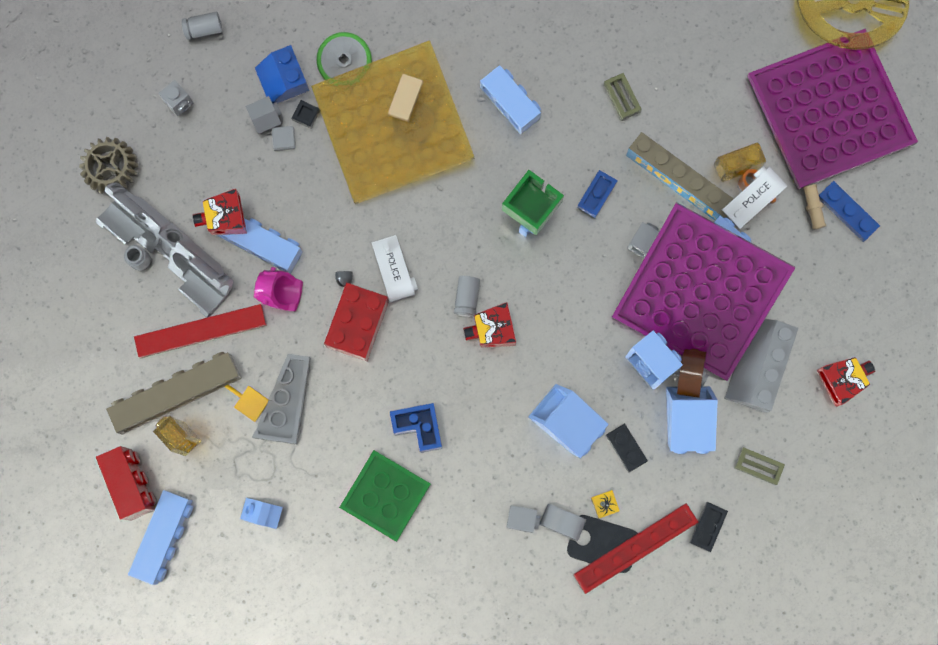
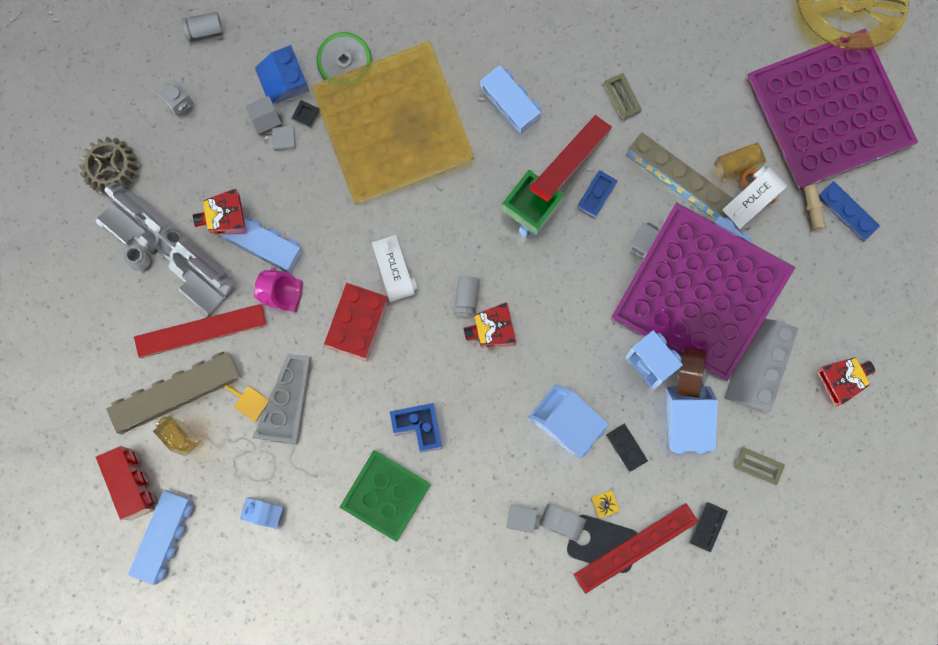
dark grey hinge [335,271,353,287] -> none
tan tile [388,74,424,122] -> none
none -> red tile [530,115,612,202]

